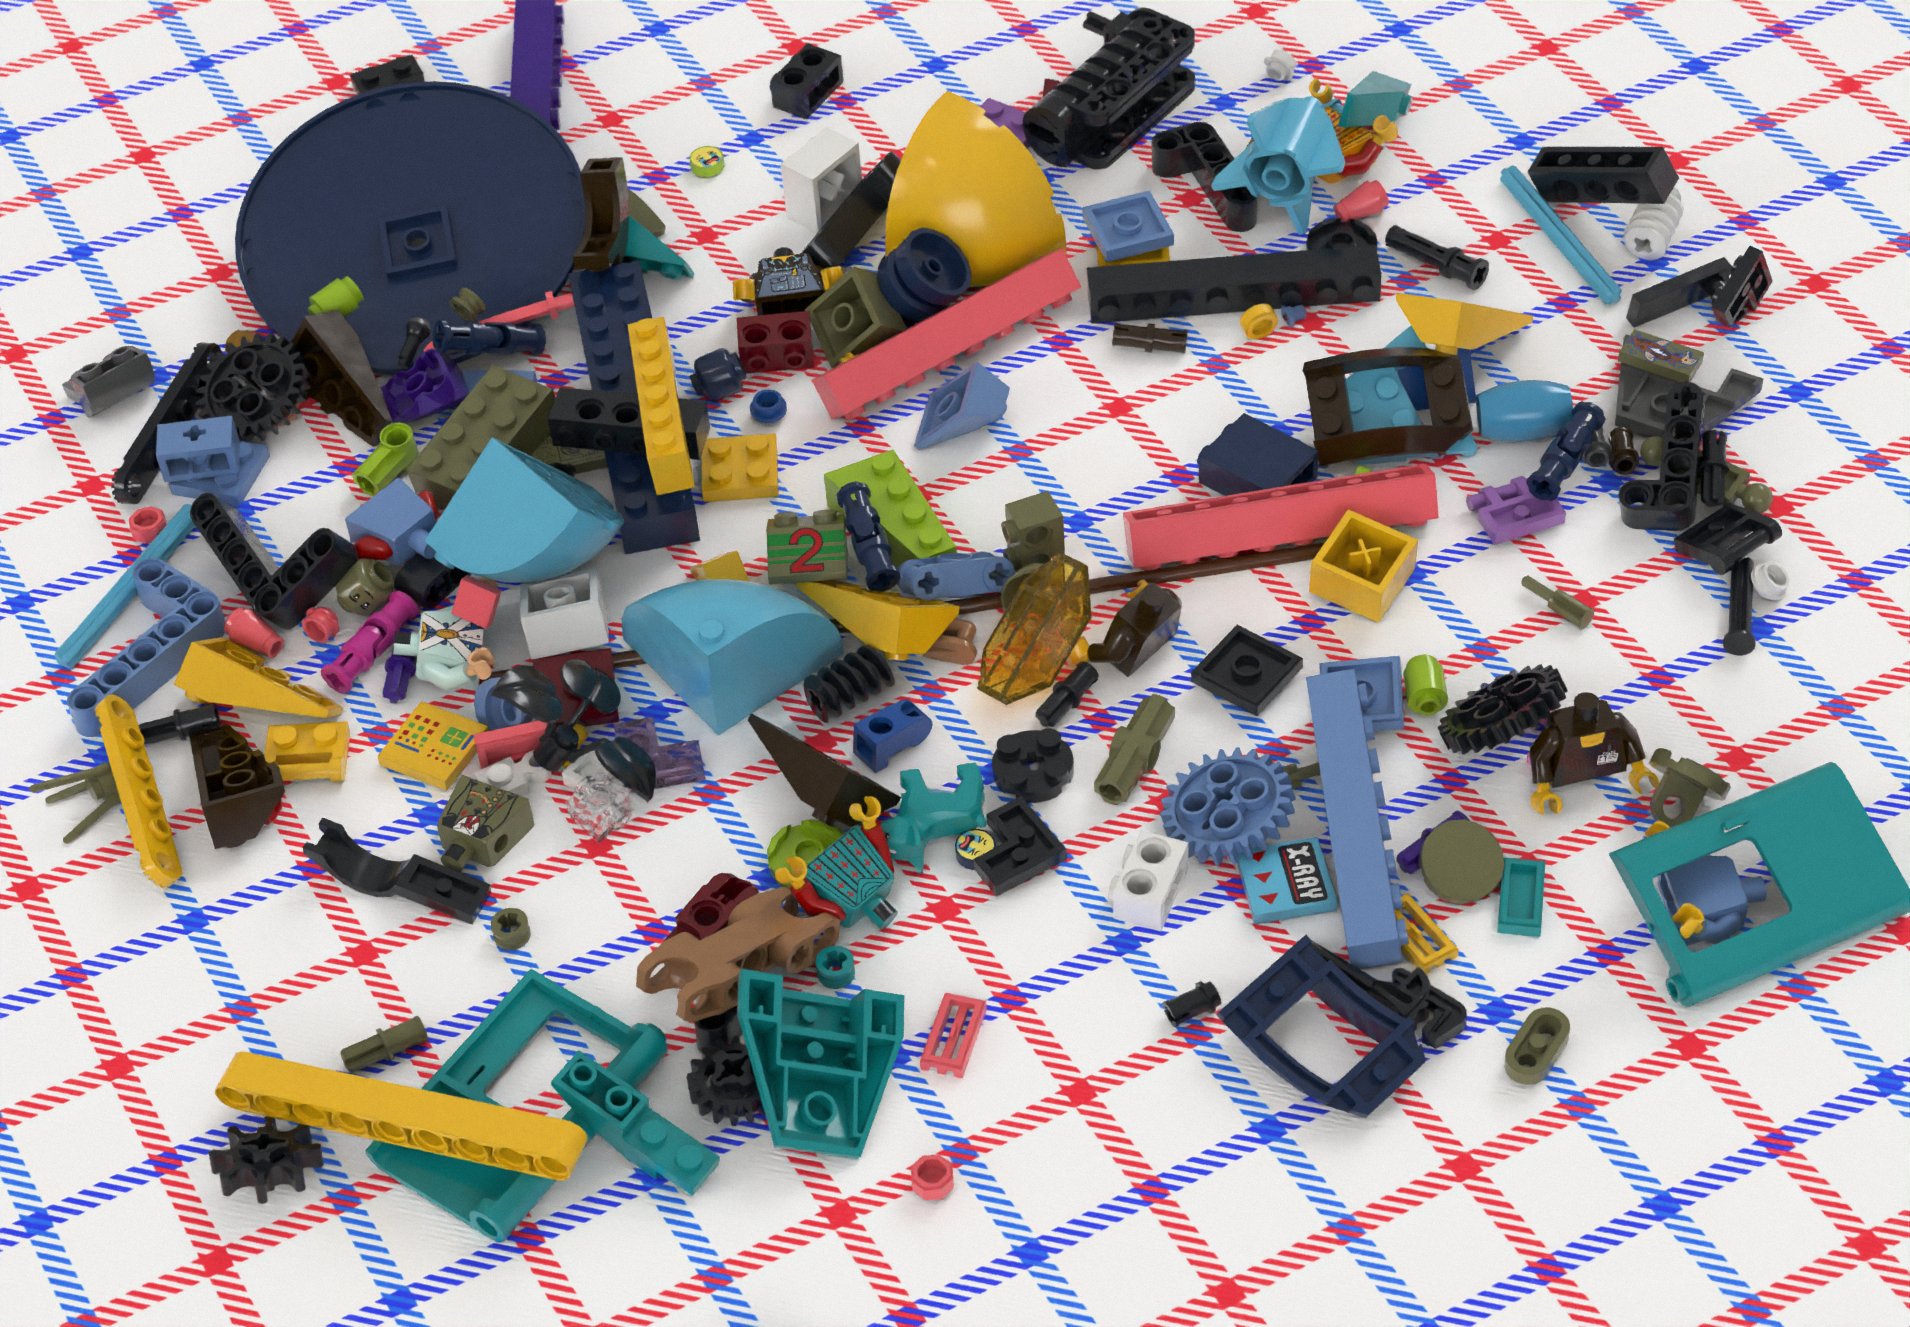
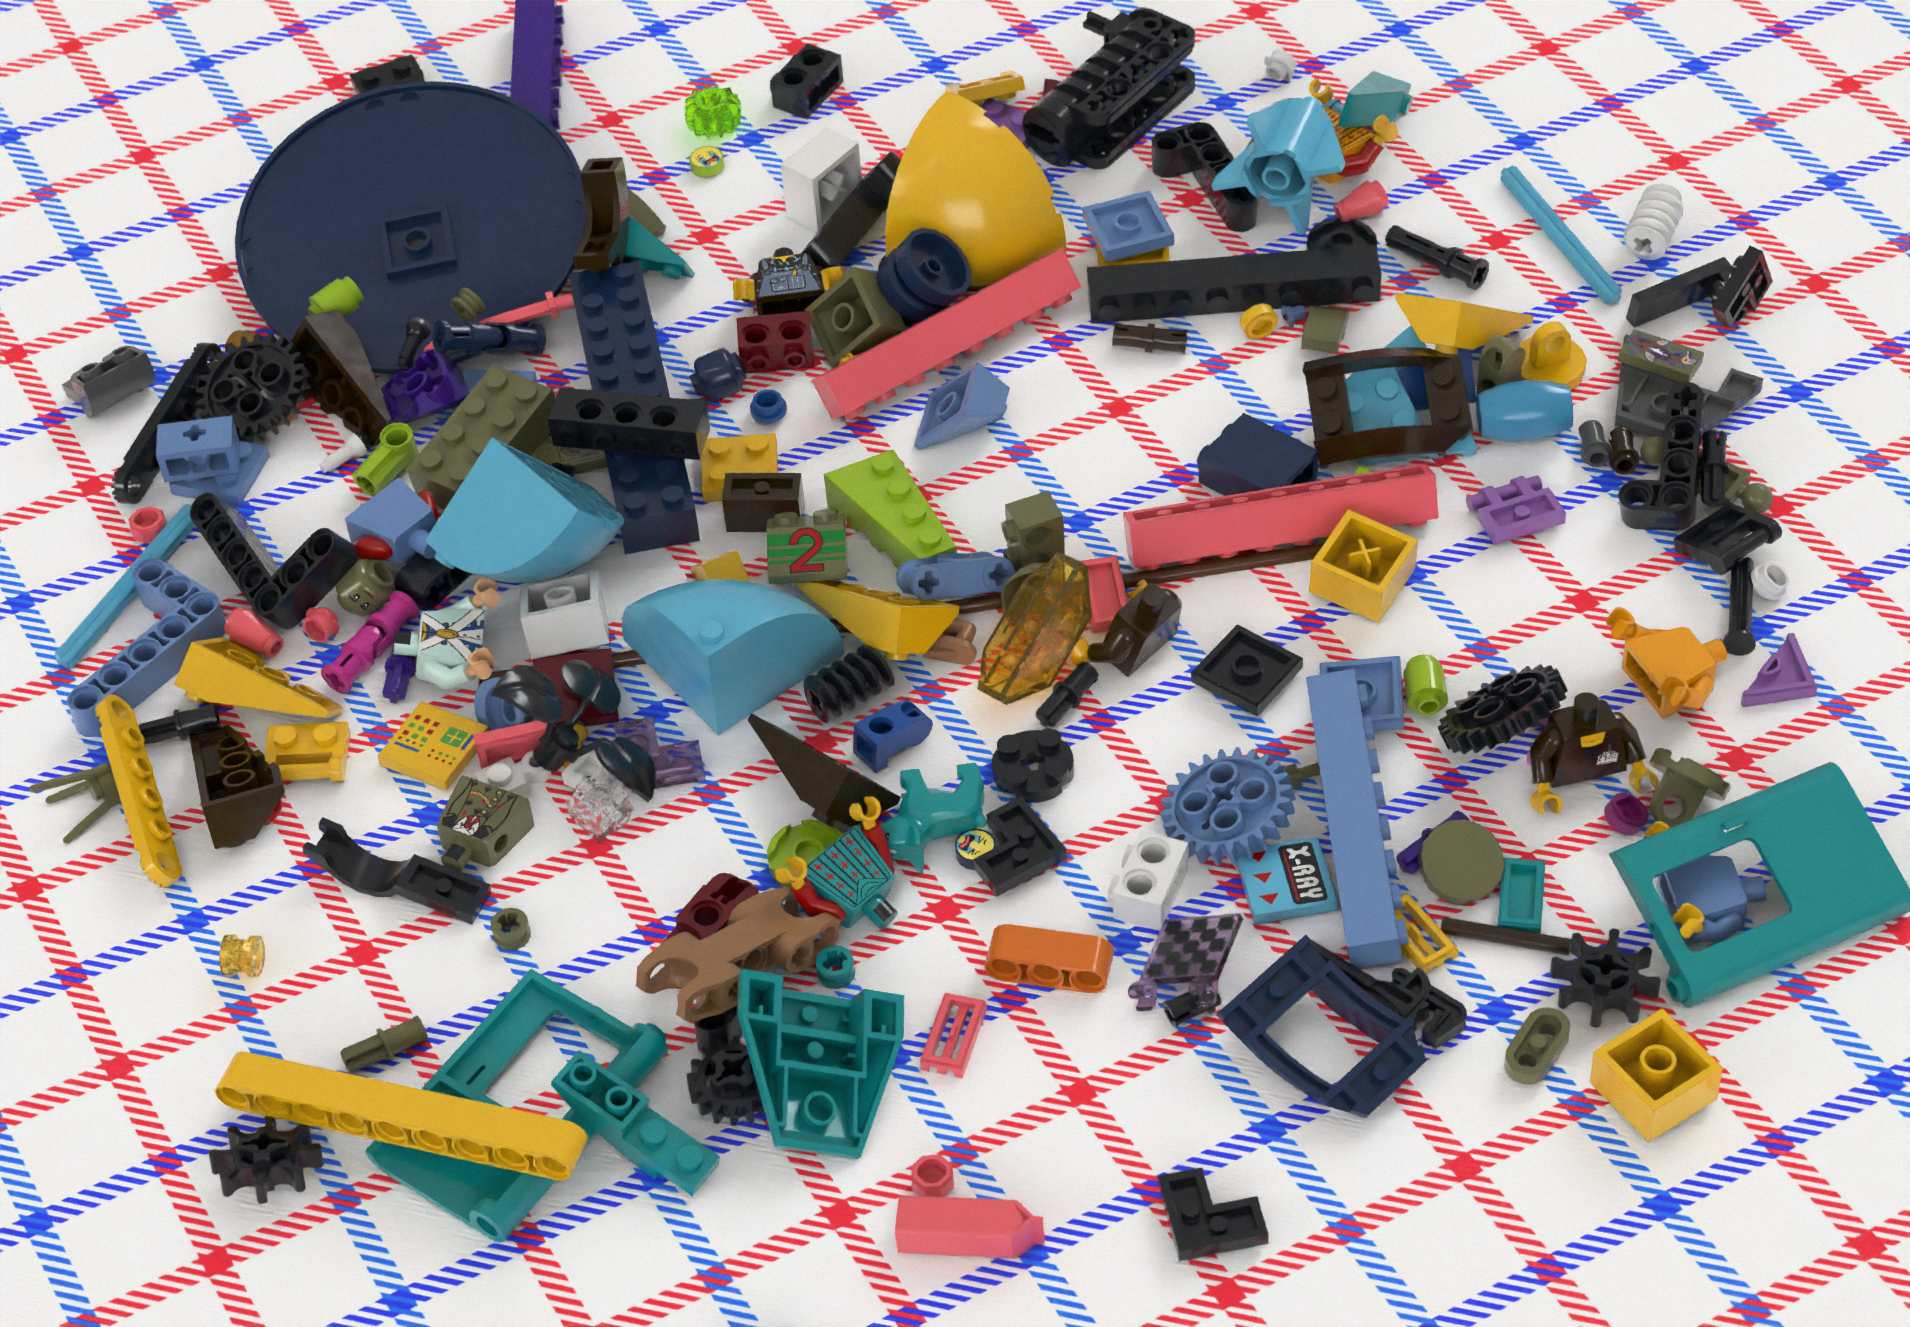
coral tile [451,575,502,629] -> none
yellow arch [627,316,695,495] -> none
dark blue piece [836,481,901,592] -> none
olive piece [1094,694,1175,806] -> none
olive axle [1521,575,1595,629] -> none
dark blue piece [1526,401,1606,501] -> none
black brick [1527,147,1679,204] -> none
none -> clear yellow wheel [219,934,265,978]
none -> white piece [319,432,371,473]
none -> clear neon green gear [684,84,742,140]
none -> dark brown panel [722,473,805,532]
none -> coral piece [895,1195,1045,1258]
none -> yellow plate [945,70,1025,106]
none -> orange beam [984,924,1114,993]
none -> coral tile [1079,555,1128,634]
none -> clear purple flag [1128,913,1243,1012]
none -> black plate [1158,1167,1269,1261]
none -> olive slope [1301,305,1350,353]
none -> dark brown bar [1441,917,1571,956]
none -> olive leg [1476,334,1526,394]
none -> yellow tile [1519,321,1587,390]
none -> black gear [1550,928,1661,1028]
none -> yellow brick [1590,1008,1723,1142]
none -> magenta tile [1604,793,1648,836]
none -> light orange torso [1605,607,1727,719]
none -> medium lavender tile [1741,633,1817,708]

